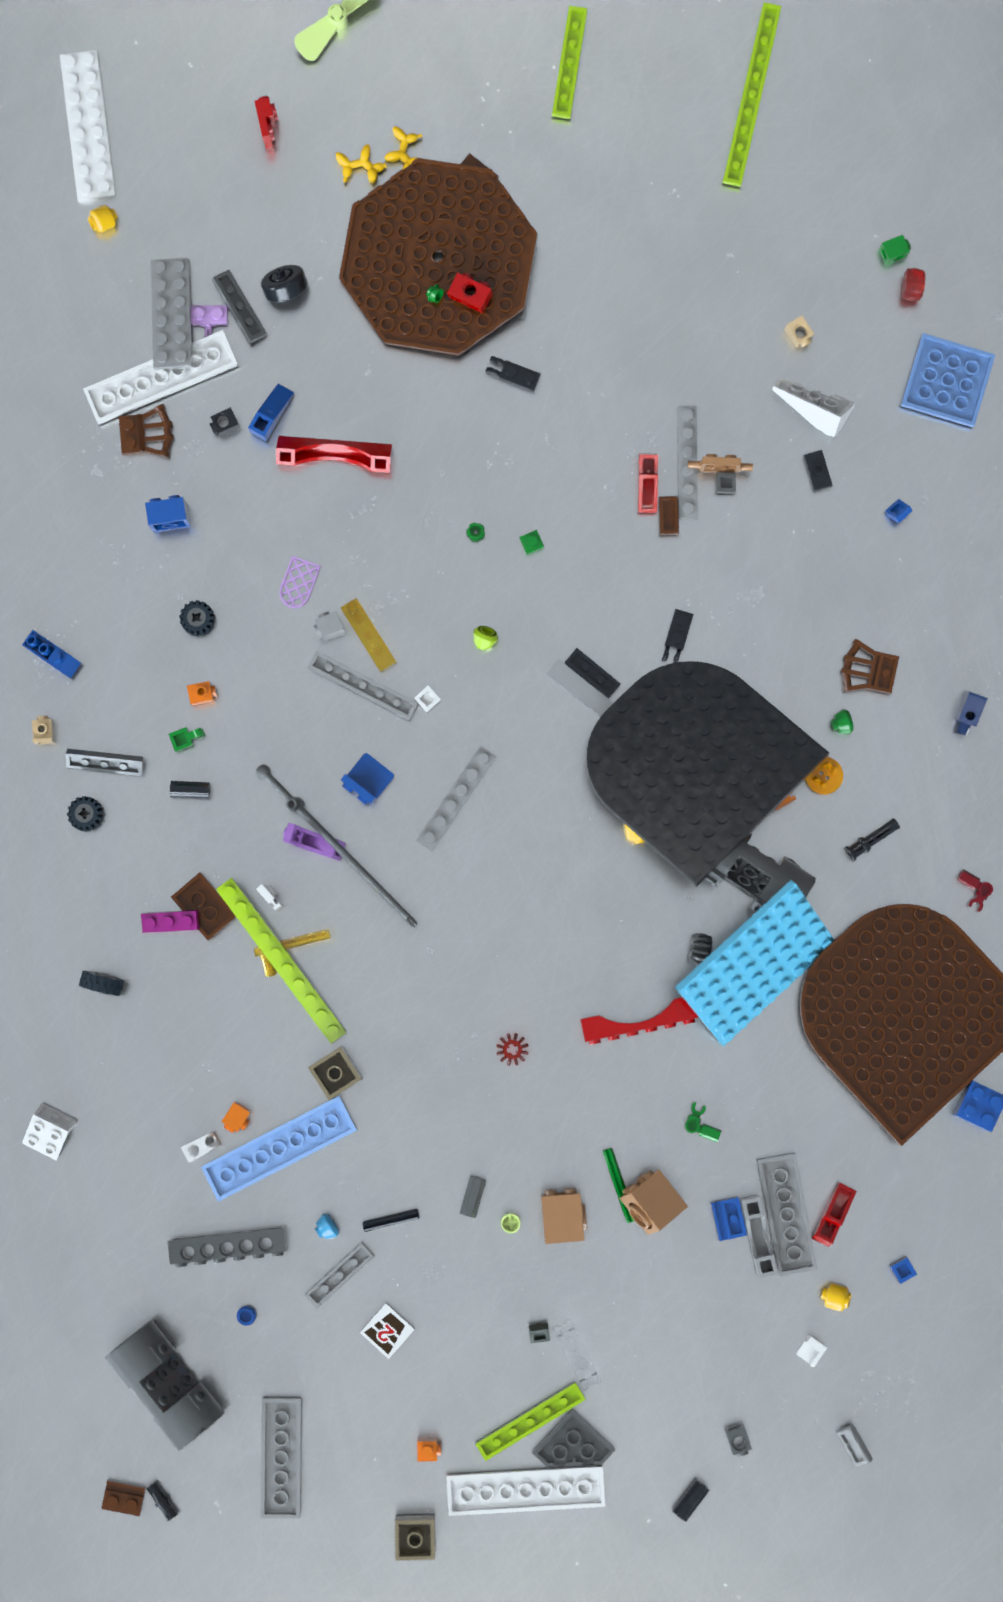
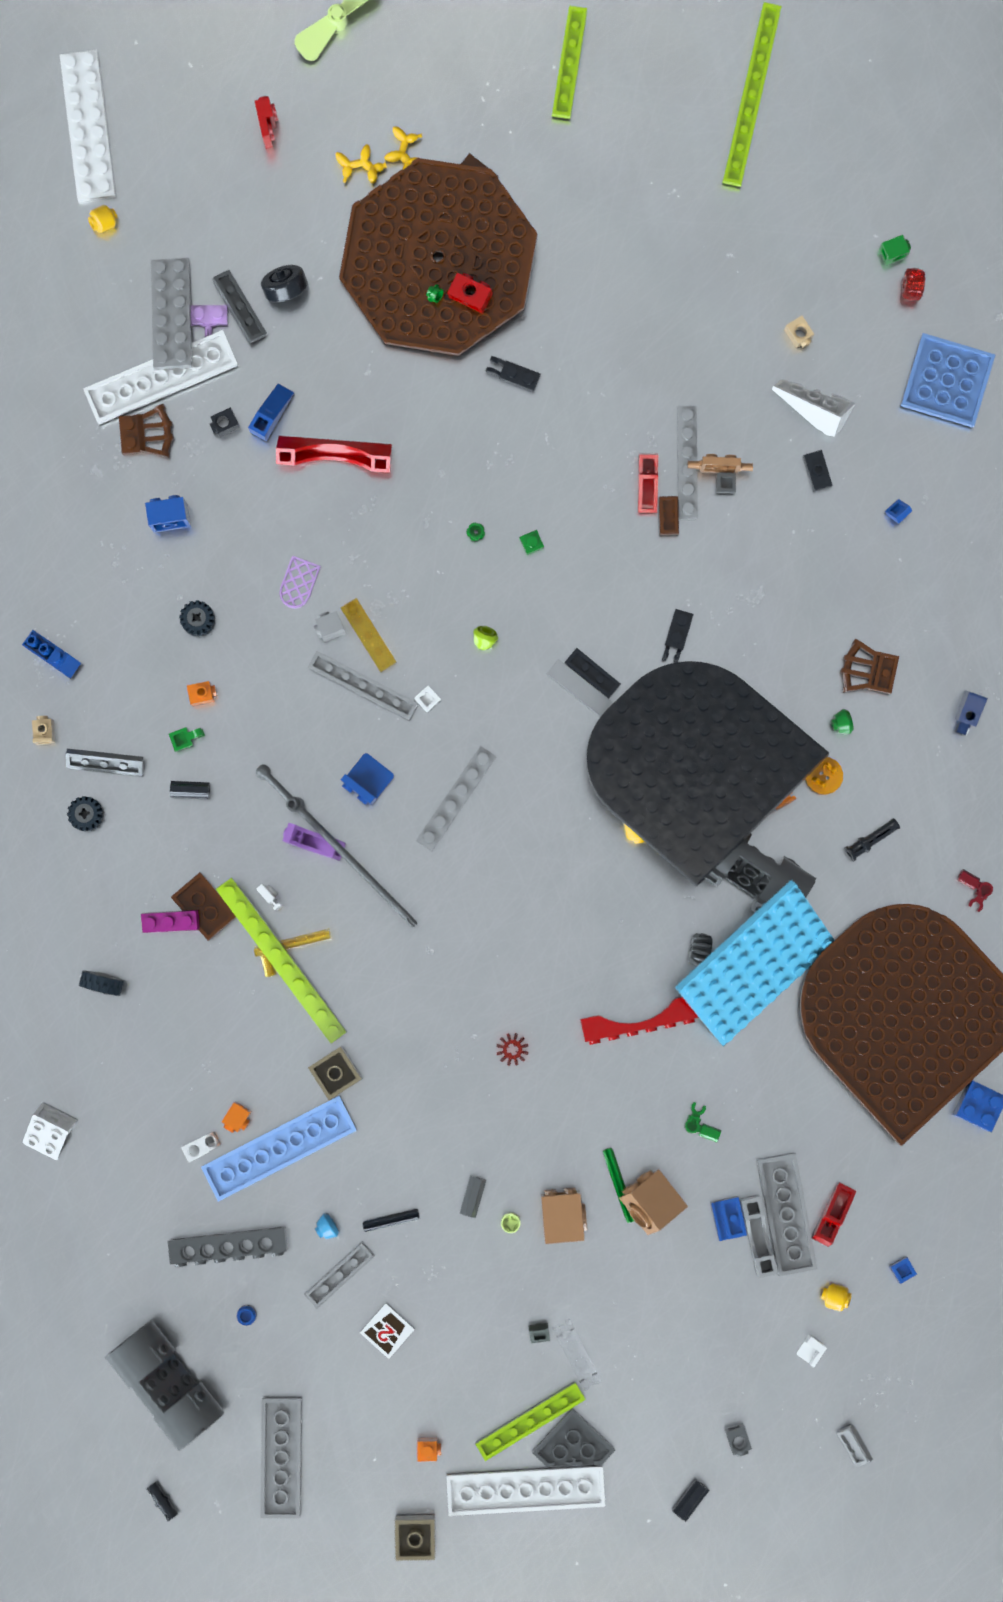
reddish brown plate [101,1479,146,1517] -> none

